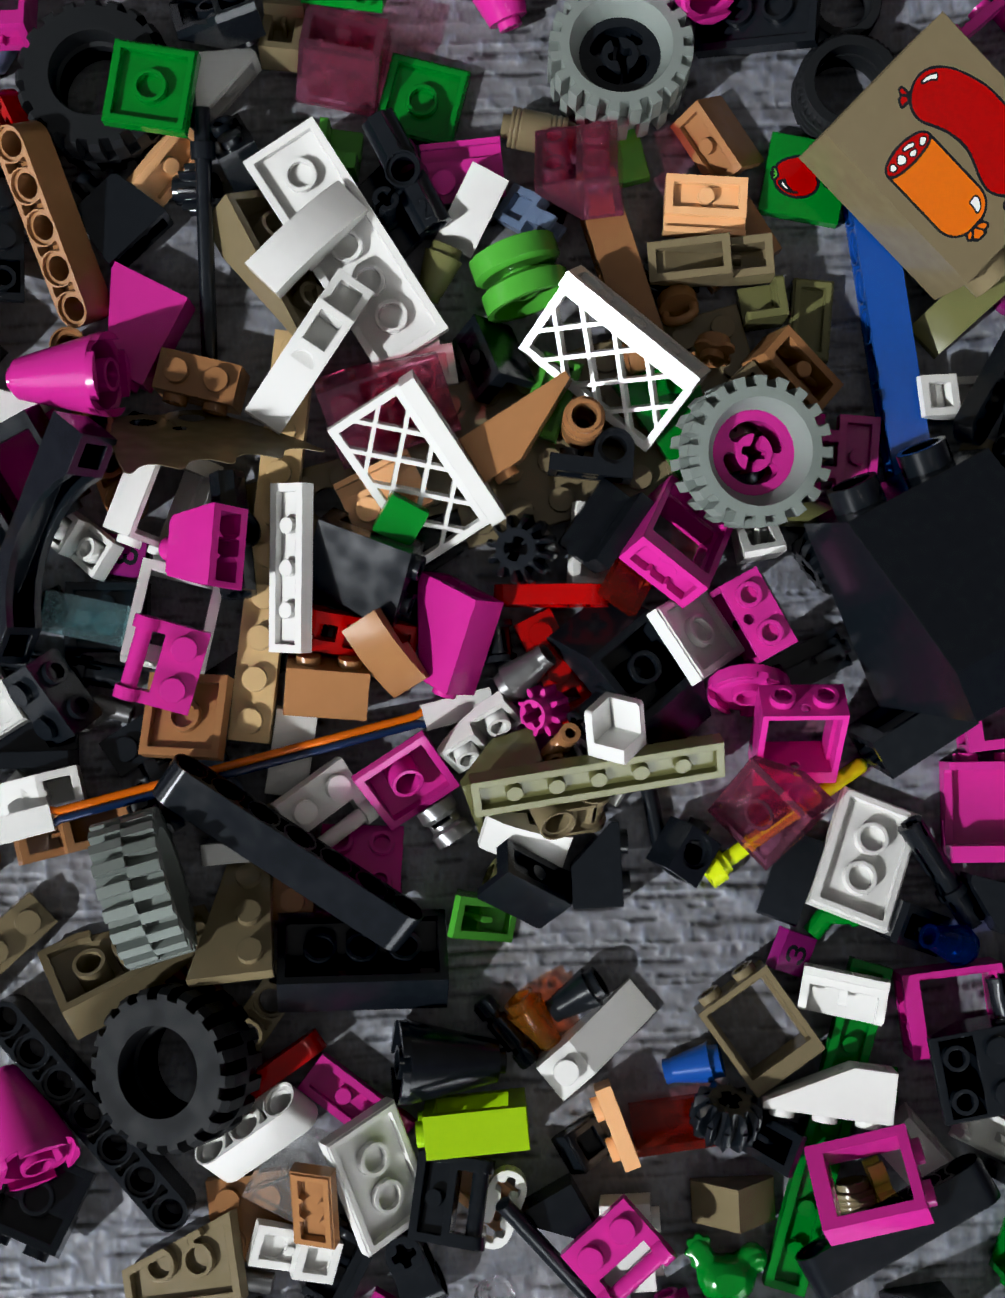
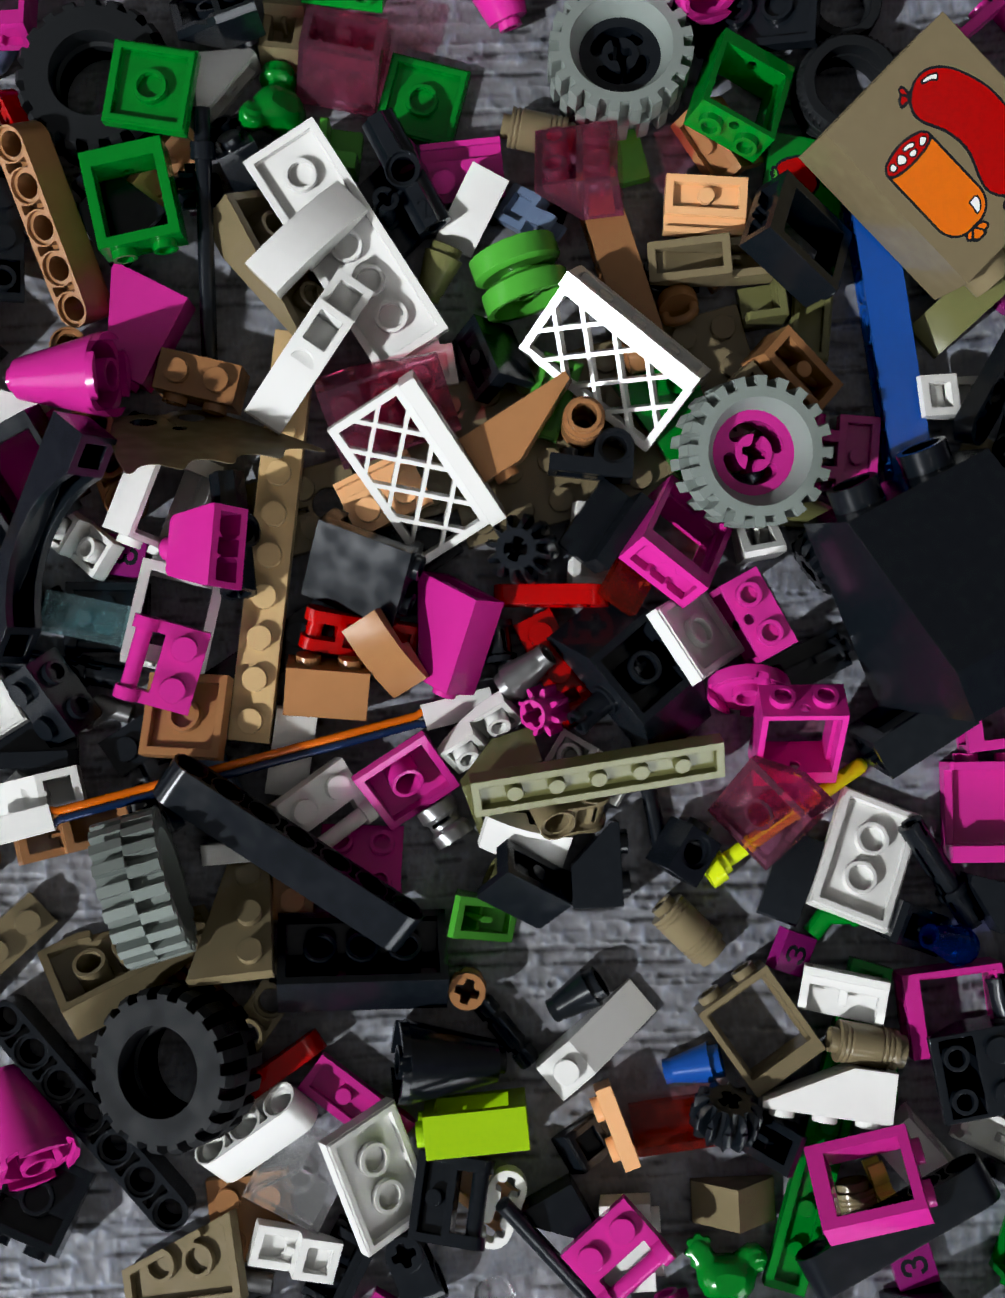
white plate [269,482,314,654] -> none
medium nougat plate [289,1162,340,1250] -> none
green tile [372,491,430,545] -> none
clear orange cone [505,987,562,1052] -> none
medium nougat arm [540,723,581,761] -> none
white panel [584,691,647,765] -> none
medium nougat plate [691,331,735,368] -> none
none -> green window [77,135,189,264]
none -> green animal [237,60,306,137]
none -> medium nougat bush [448,967,486,1011]
none -> dark tan head [652,893,726,967]
none -> green window [683,28,795,163]
none -> black window [739,169,853,308]
none -> dark tan head [825,1019,909,1071]
none -> magenta tile [890,1242,941,1293]

